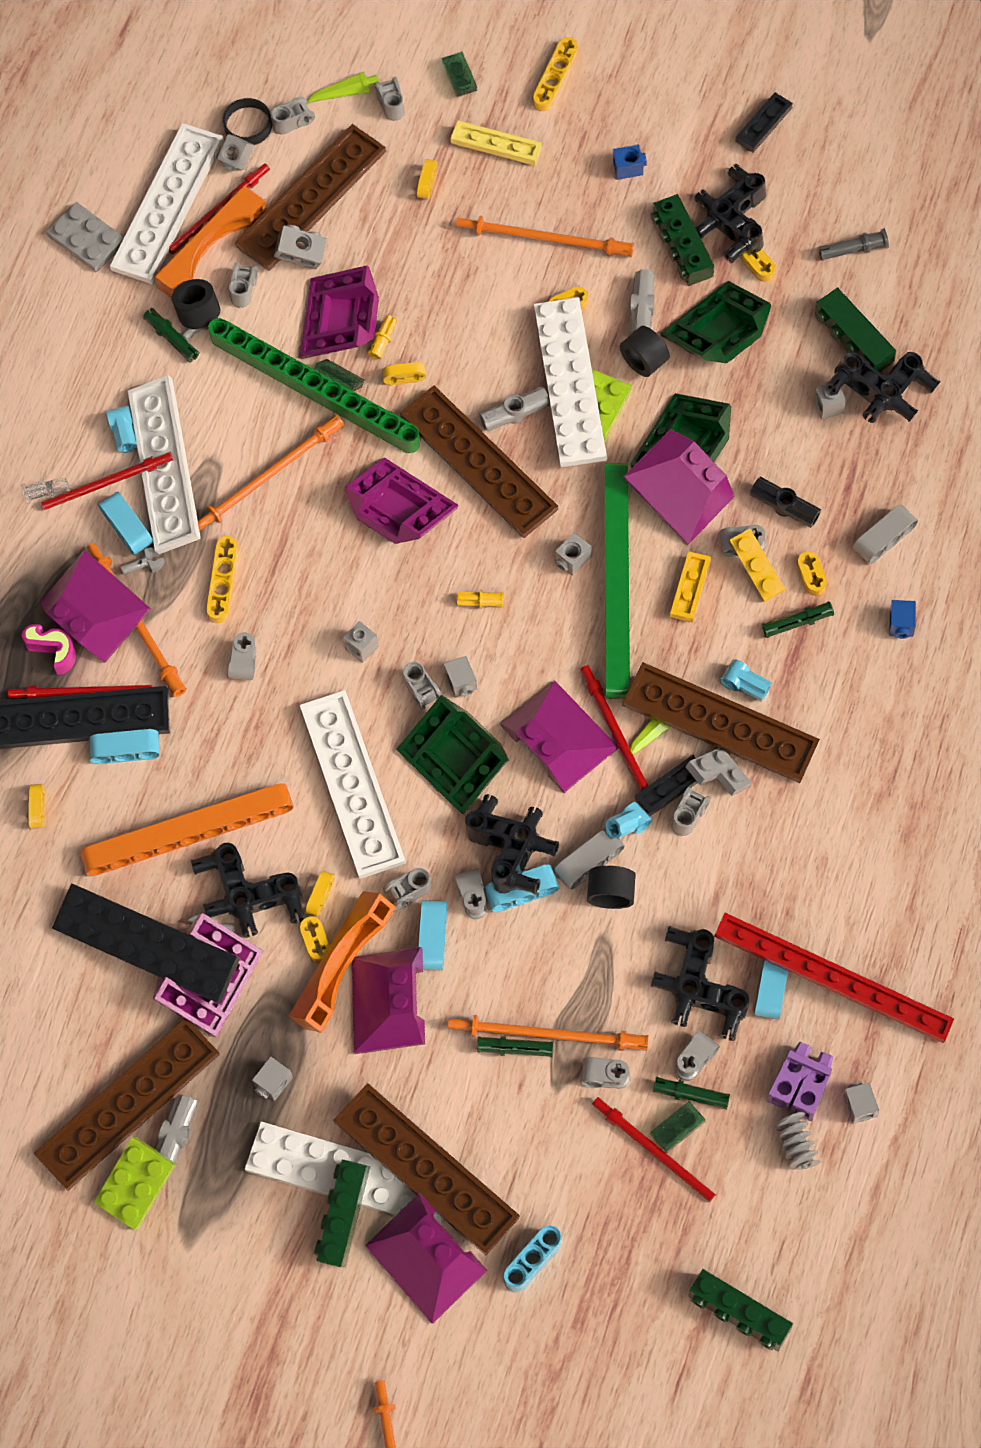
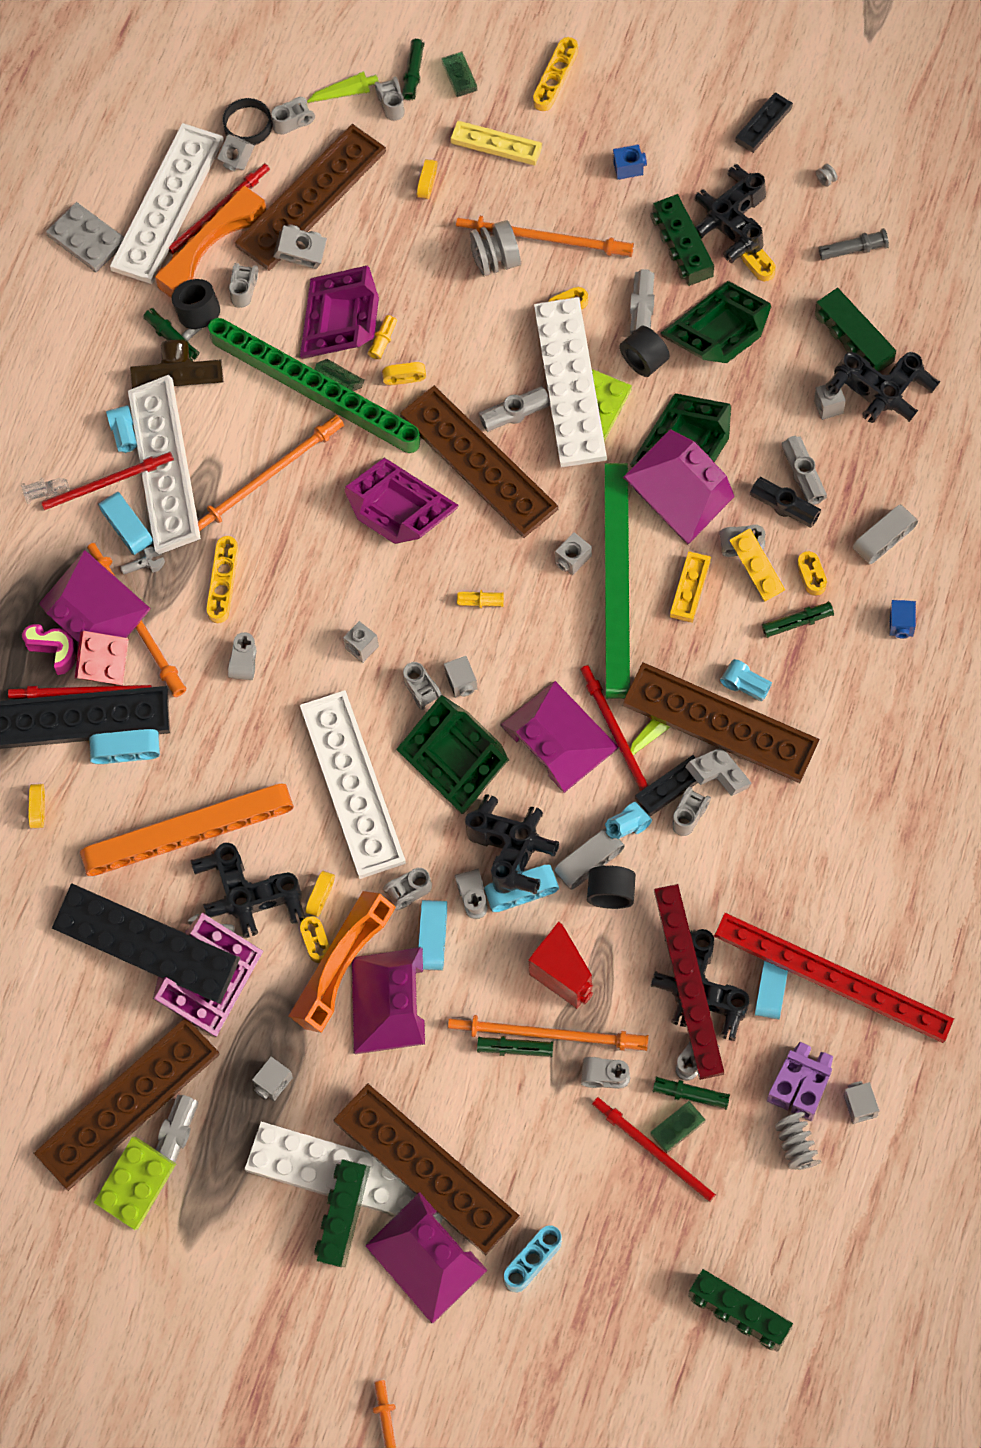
none -> plate [74,631,129,686]
none -> dark brown plate [130,339,224,389]
none -> dark green pin [402,38,425,101]
none -> light grey wheel [470,220,521,277]
none -> red slope [528,921,593,1009]
none -> dark red plate [654,884,725,1080]
none -> light grey piece [782,436,827,505]
none -> light grey bush [816,164,838,187]

